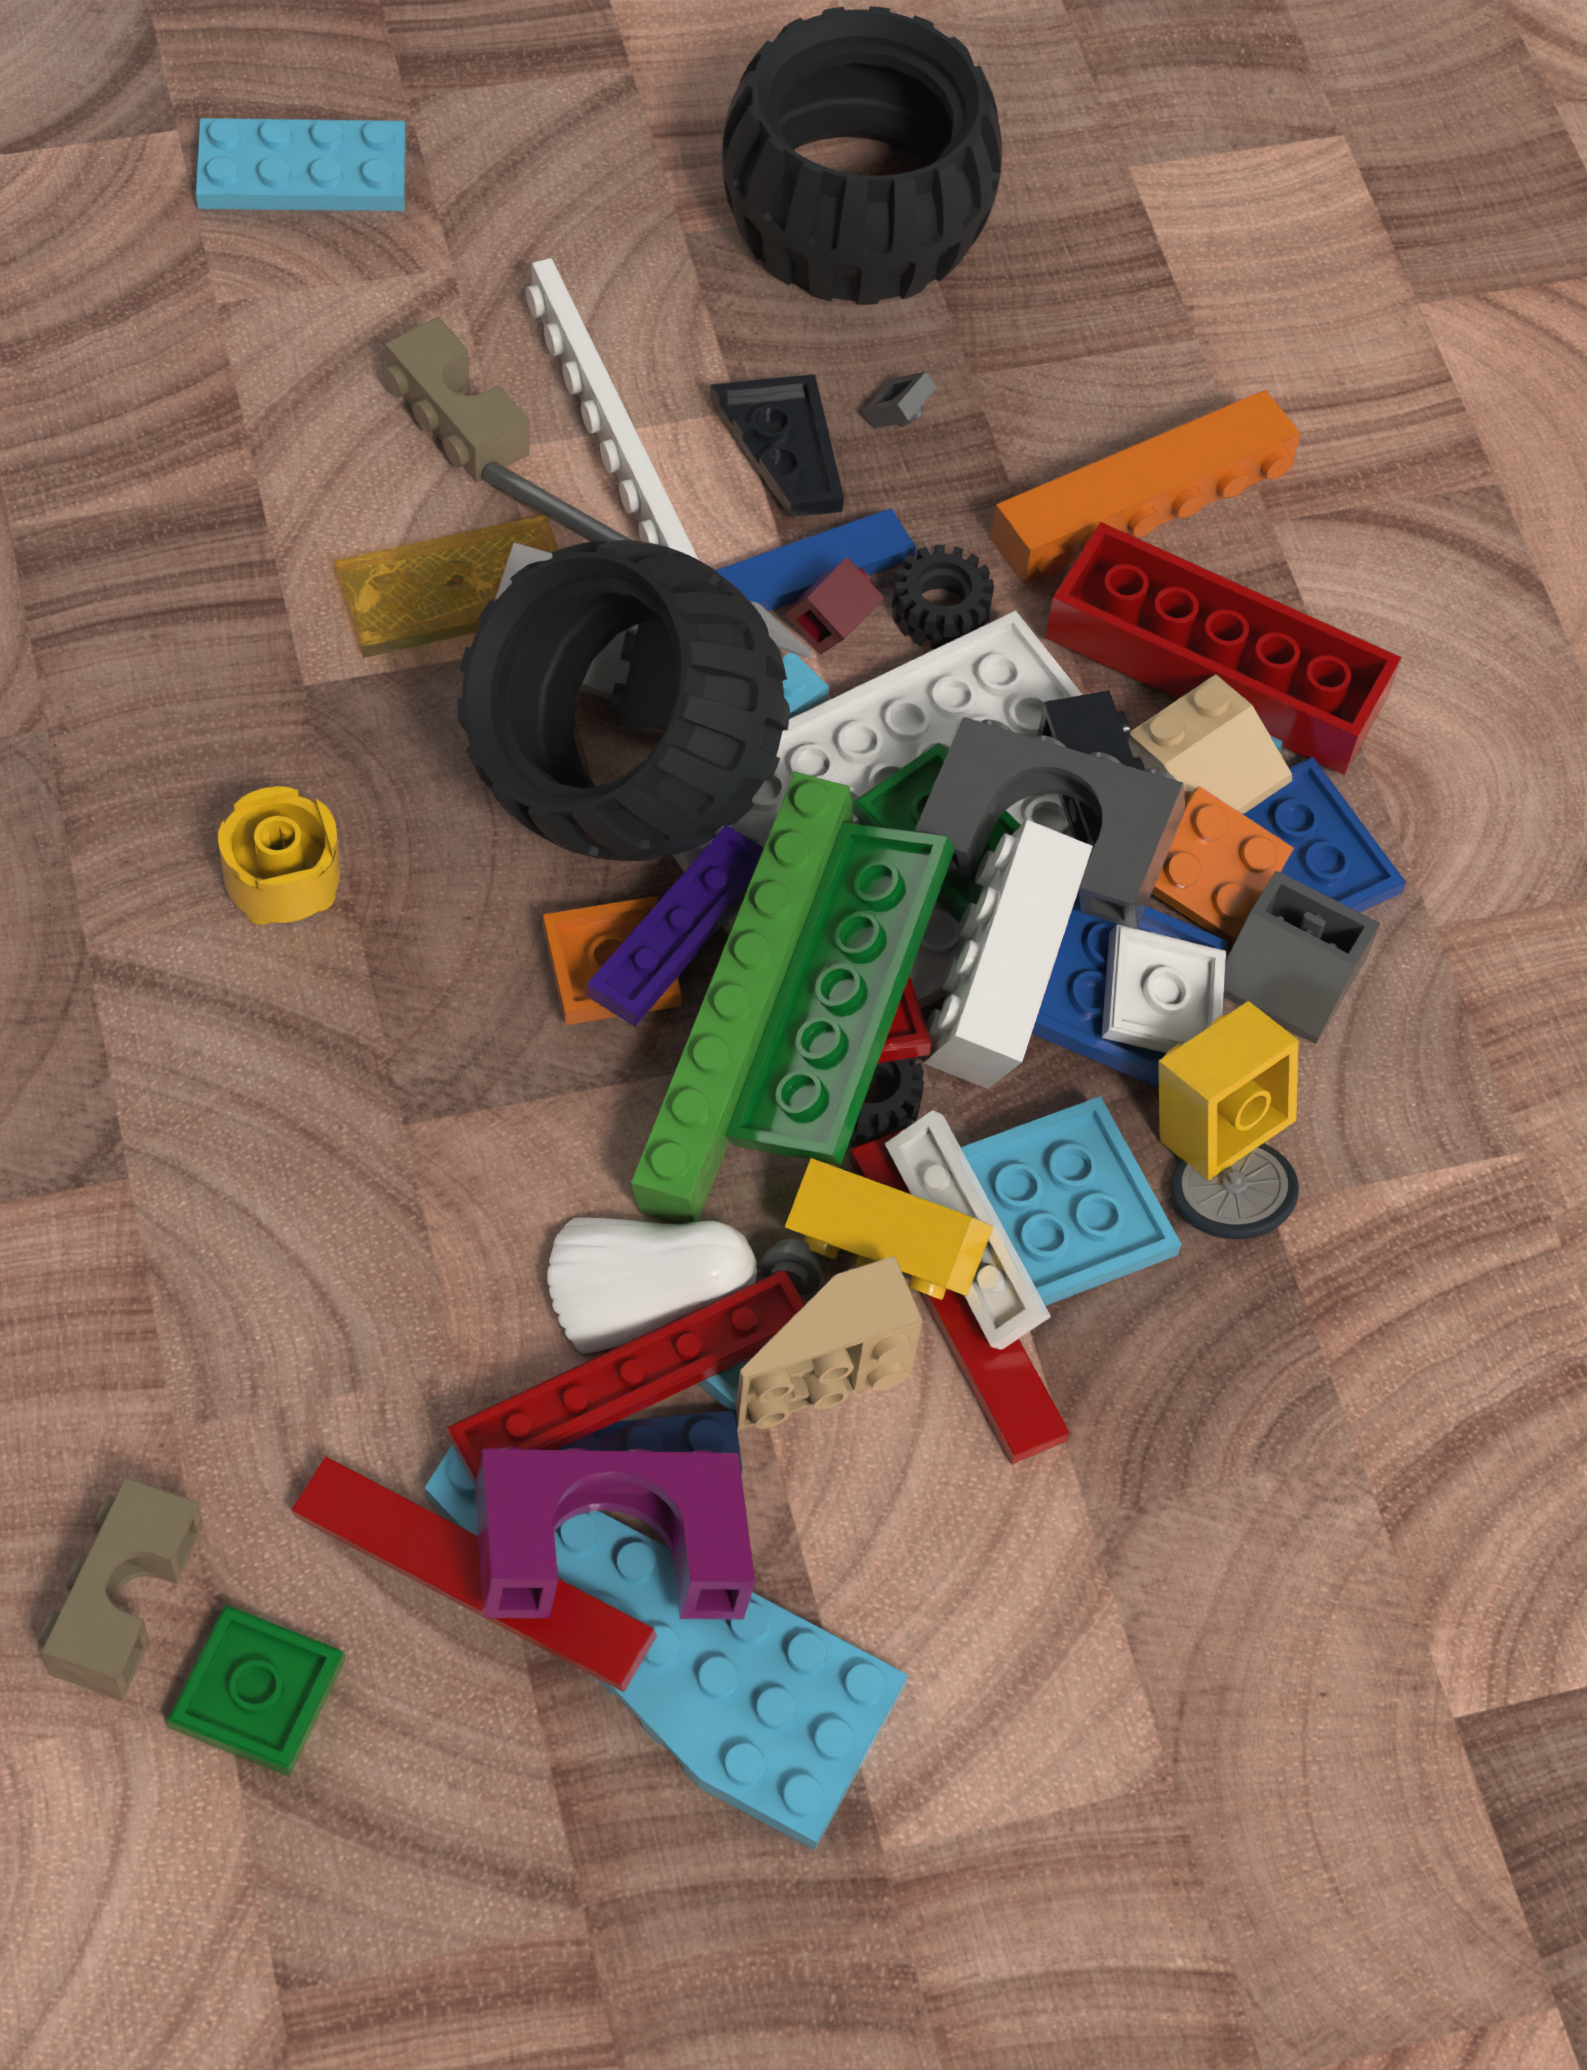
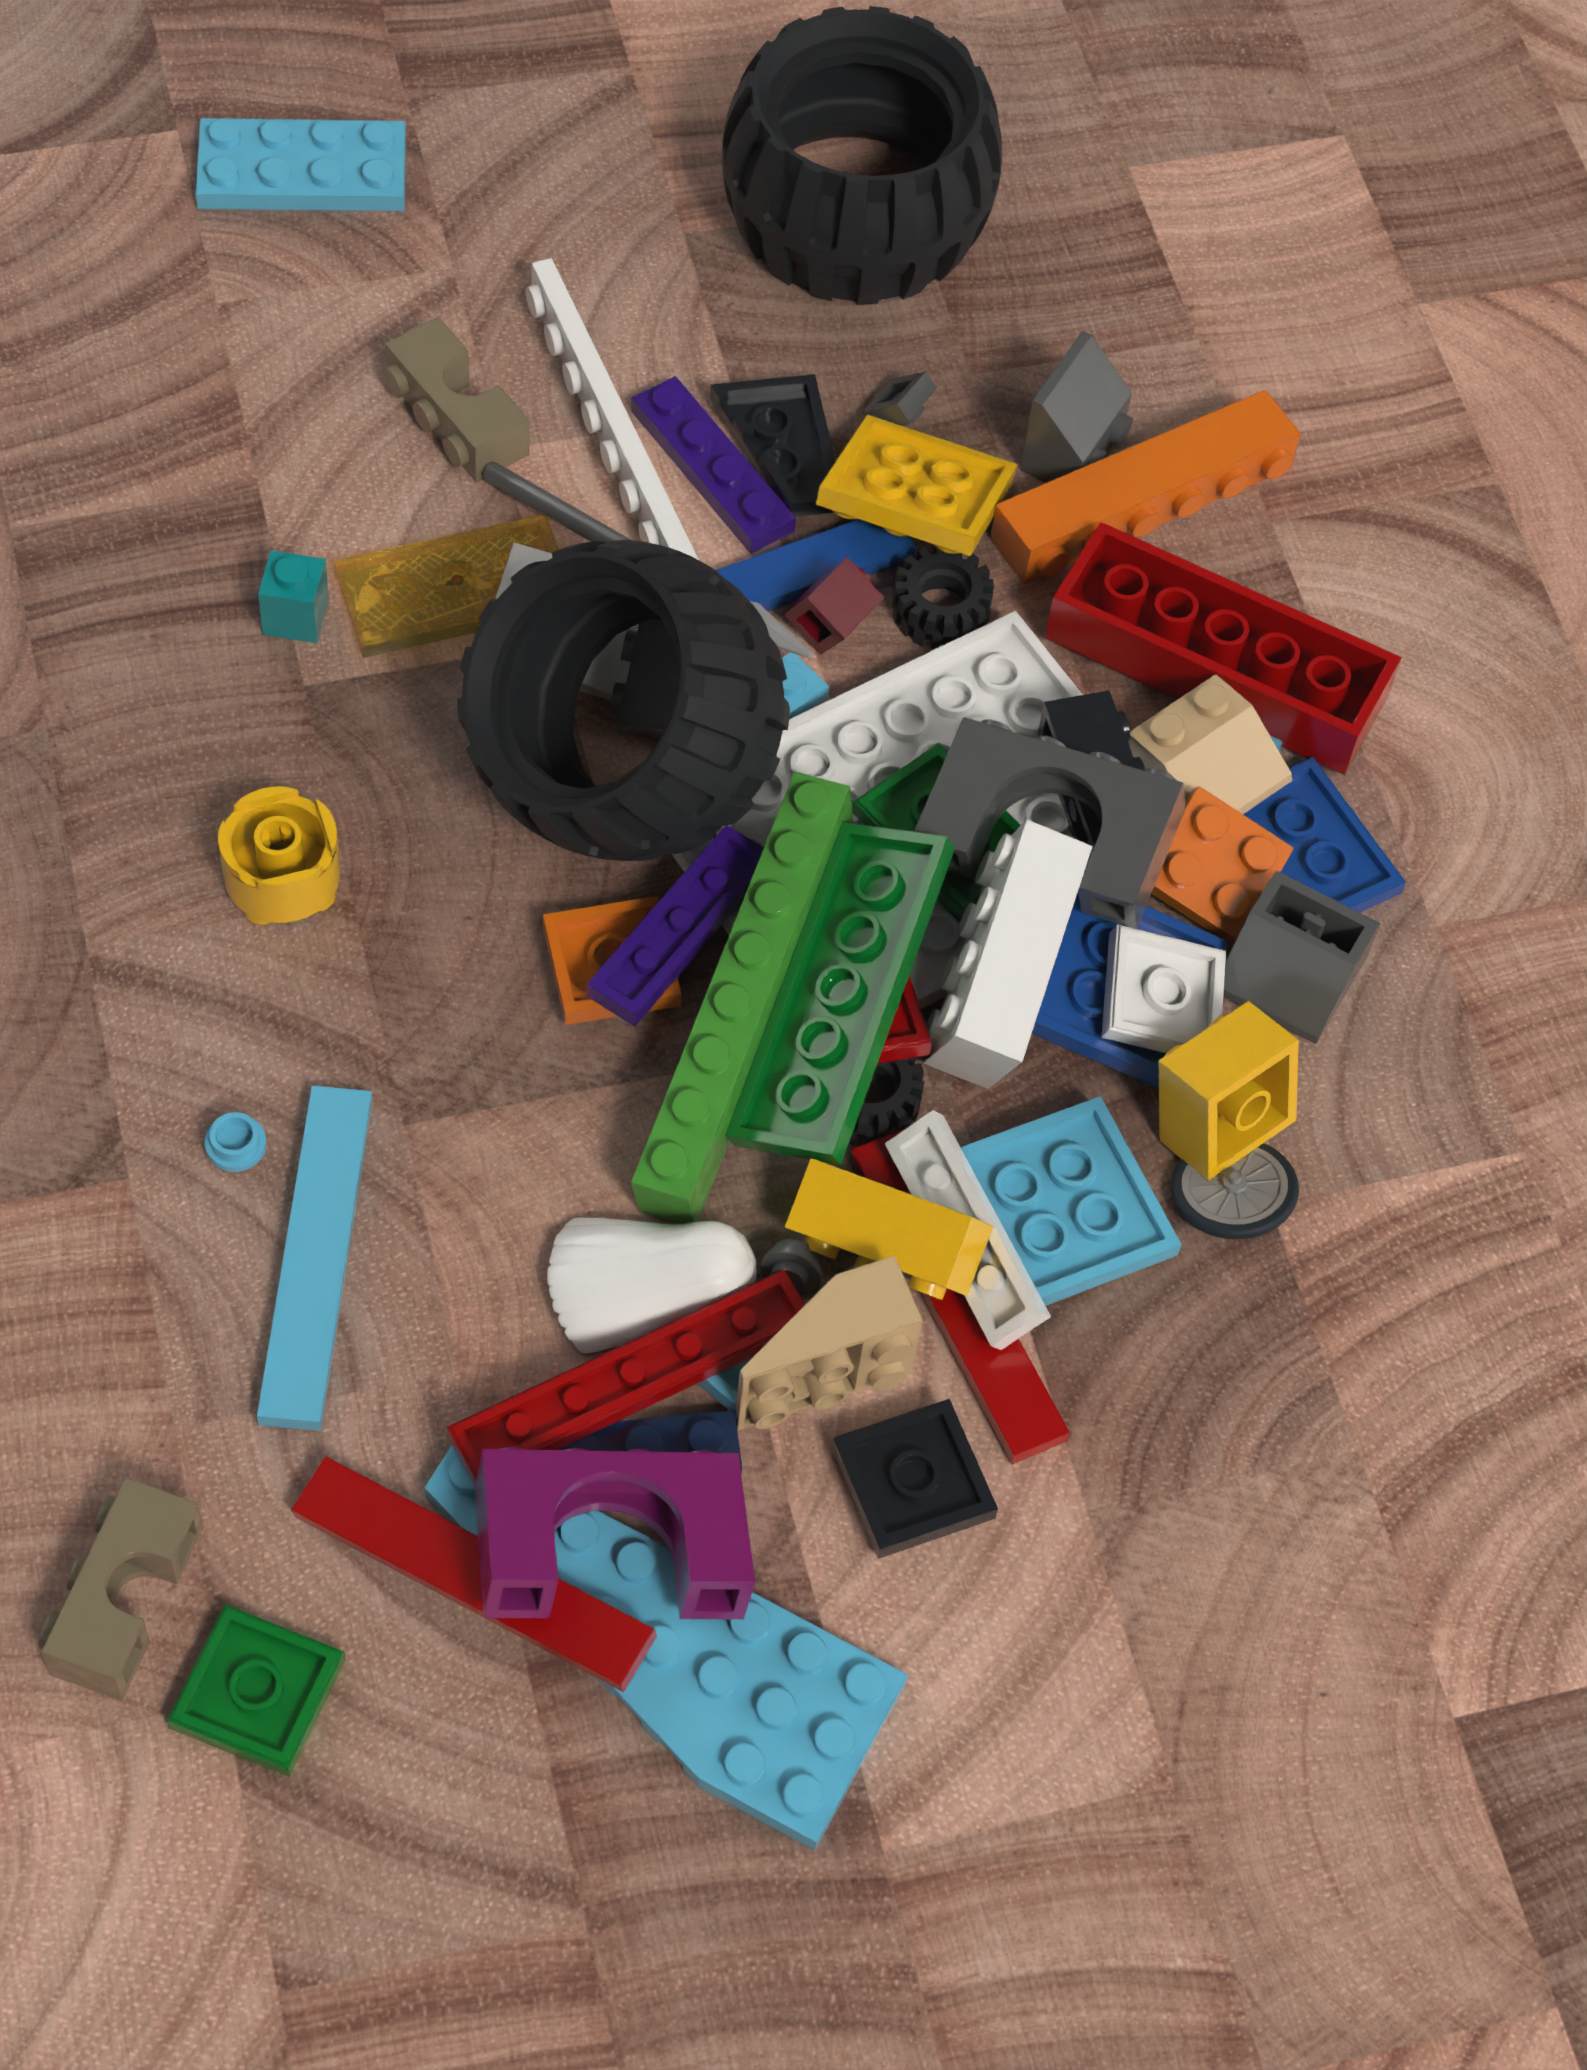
none -> medium azure plate [205,1112,267,1172]
none -> medium azure tile [257,1085,373,1431]
none -> teal brick [258,550,329,643]
none -> dark purple plate [631,376,796,554]
none -> yellow plate [816,414,1018,557]
none -> black plate [831,1399,998,1559]
none -> dark grey slope [1020,330,1133,483]

